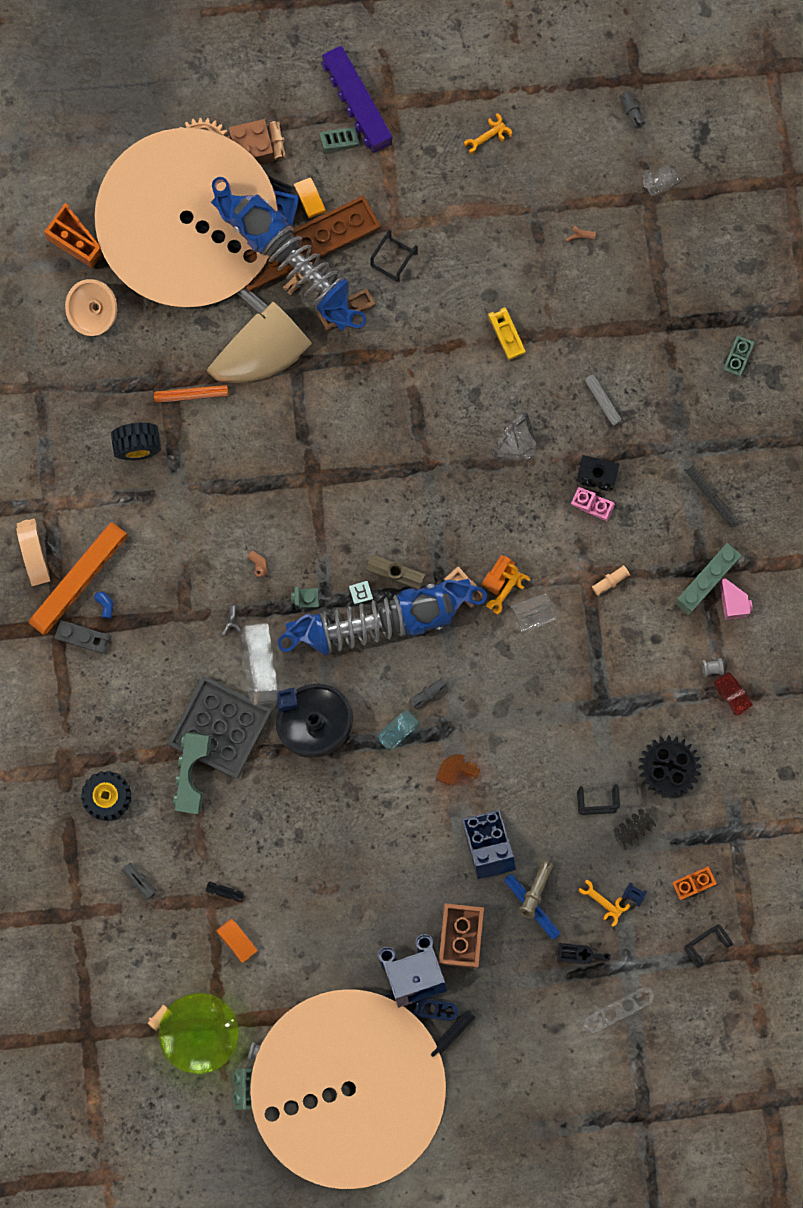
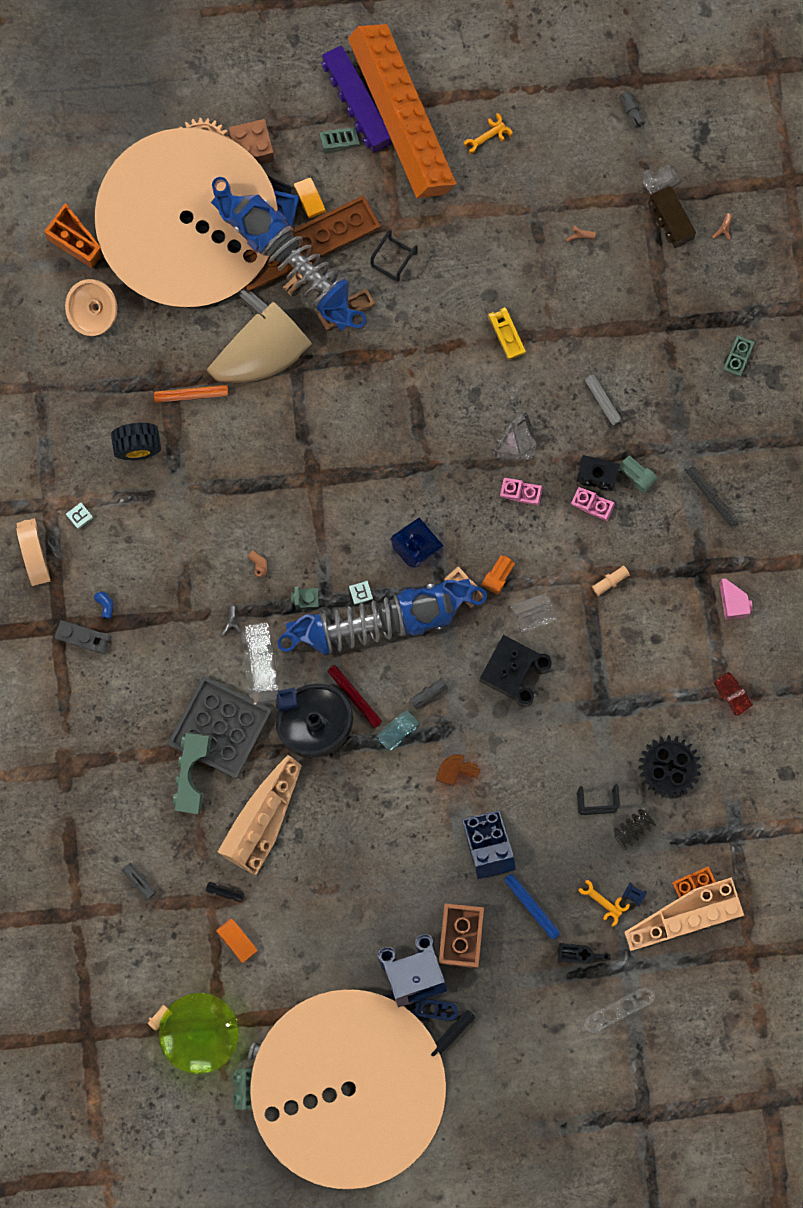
orange beam [29,522,128,635] -> none
black wheel [81,771,131,821] -> none
light nougat pin [268,121,286,160] -> none
dark tan piece [366,554,425,589] -> none
light orange bar [486,563,530,615] -> none
dark tan pin [518,861,554,919] -> none
sand green arch [675,543,742,616] -> none
black piece [685,924,733,968] -> none
light grey bush [701,658,724,678] -> none
none -> light aqua tile [66,503,93,530]
none -> light nougat wedge [218,755,302,875]
none -> dark red axle [328,665,382,728]
none -> orange brick [348,24,456,198]
none -> clear blue slope [390,517,444,568]
none -> black piece [479,635,552,707]
none -> bright pink slope [500,478,543,506]
none -> sand green piece [619,455,658,493]
none -> light nougat wedge [625,877,744,951]
none -> dark brown brick [648,185,696,248]
none -> nougat bar [712,213,733,240]

